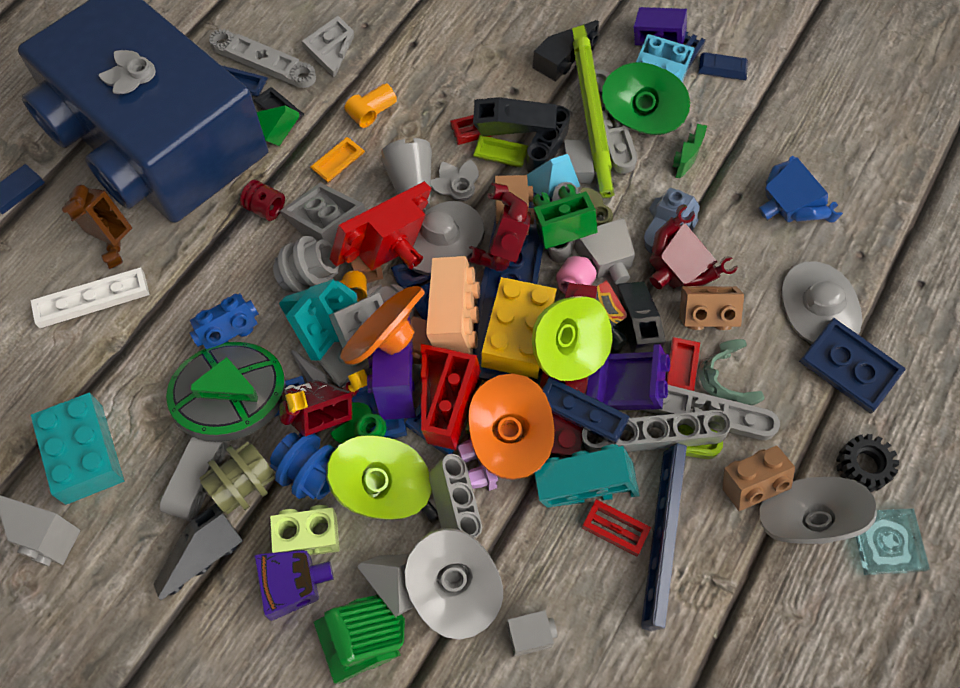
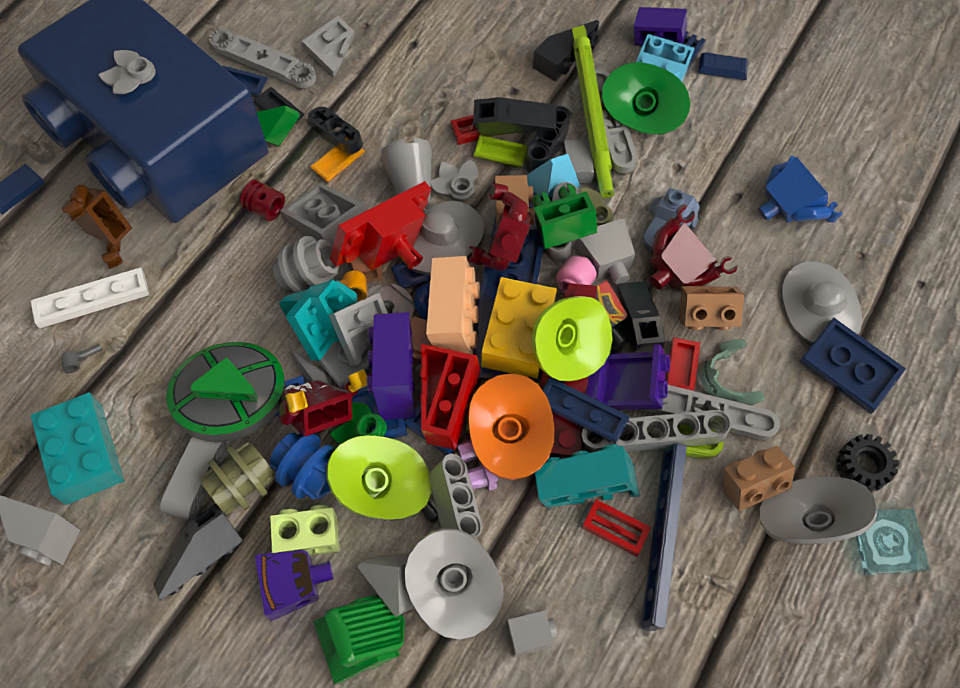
blue brick [189,293,259,349] -> none
orange hat [340,286,425,364] -> none
light orange piece [344,83,397,128] -> none
green slope [673,124,707,178] -> none
none -> dark grey hand [61,344,102,373]
none -> black beam [308,107,363,154]

